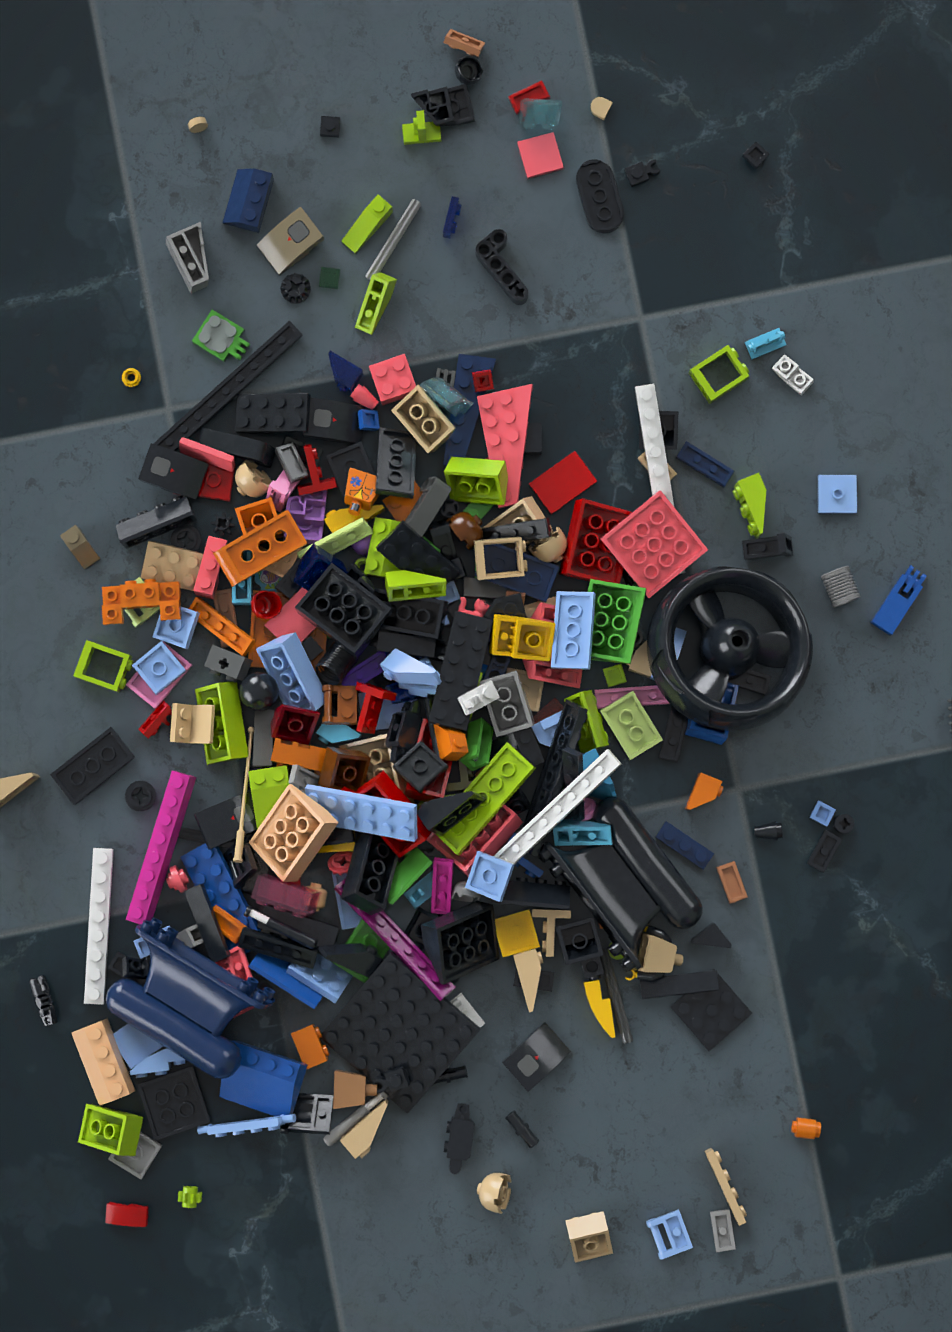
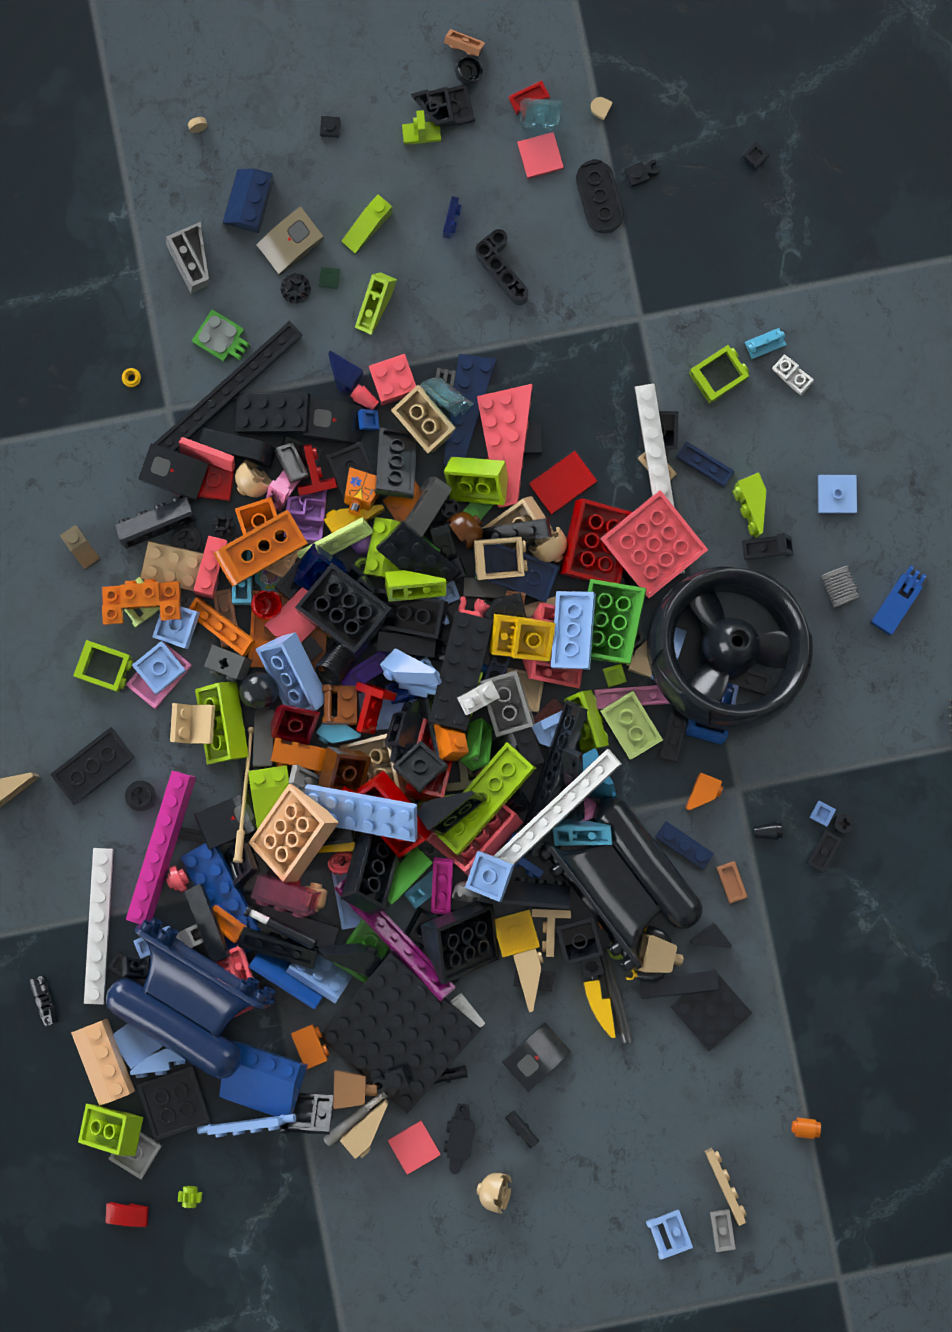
red plate [138,700,172,739] -> none
light grey axle [366,199,421,280] -> none
red tile [472,369,494,392] -> none
tan slope [565,1211,613,1263] -> none
none -> coral tile [388,1120,441,1175]

